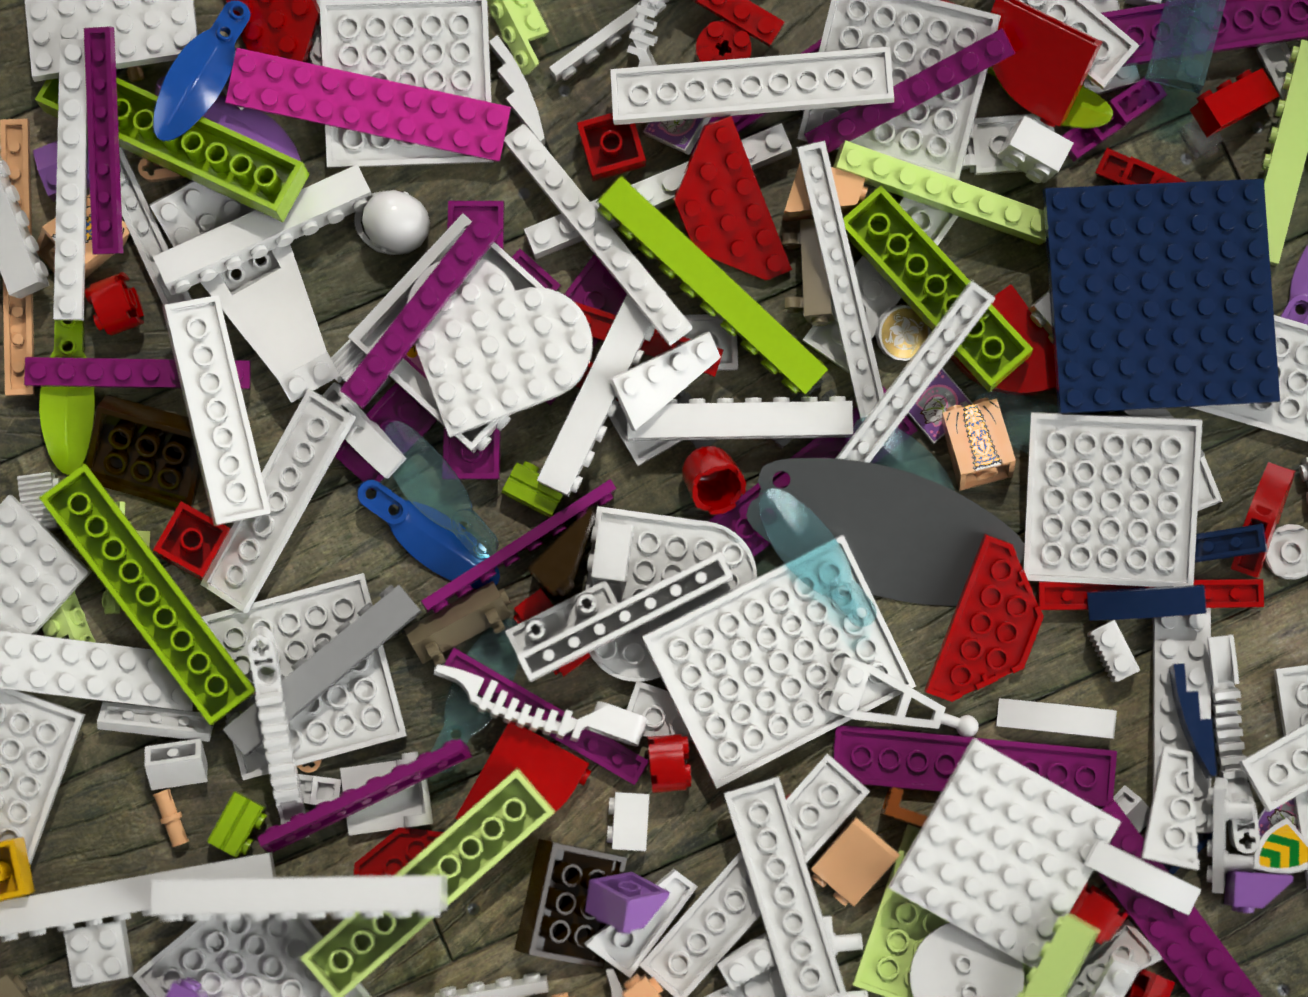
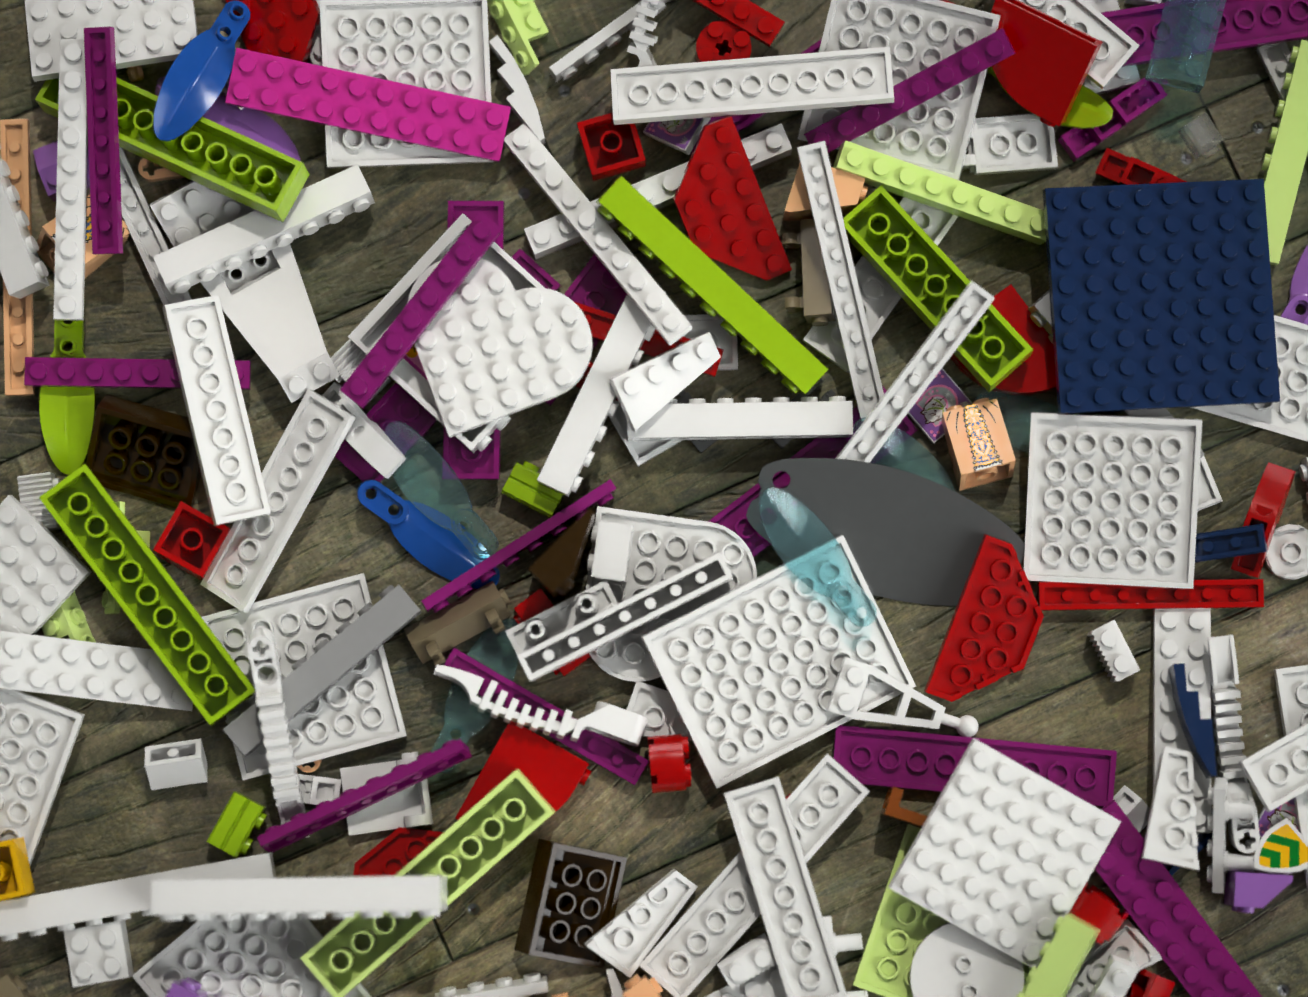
red brick [84,272,144,336] -> none
white plate [97,702,214,742] -> none
light nougat pin [153,788,189,848] -> none
white piece [355,190,430,255] -> none
medium lavender slope [585,872,670,934] -> none
white brick [607,792,649,851] -> none
red cylinder [682,445,746,515] -> none
light nougat slope [810,817,900,907] -> none
tile [875,305,931,361] -> none
white brick [996,116,1073,184] -> none
white slope [996,698,1117,739] -> none
white slope [1084,838,1201,915] -> none
dark blue slope [1087,584,1207,621] -> none
red brick [1189,68,1279,138] -> none

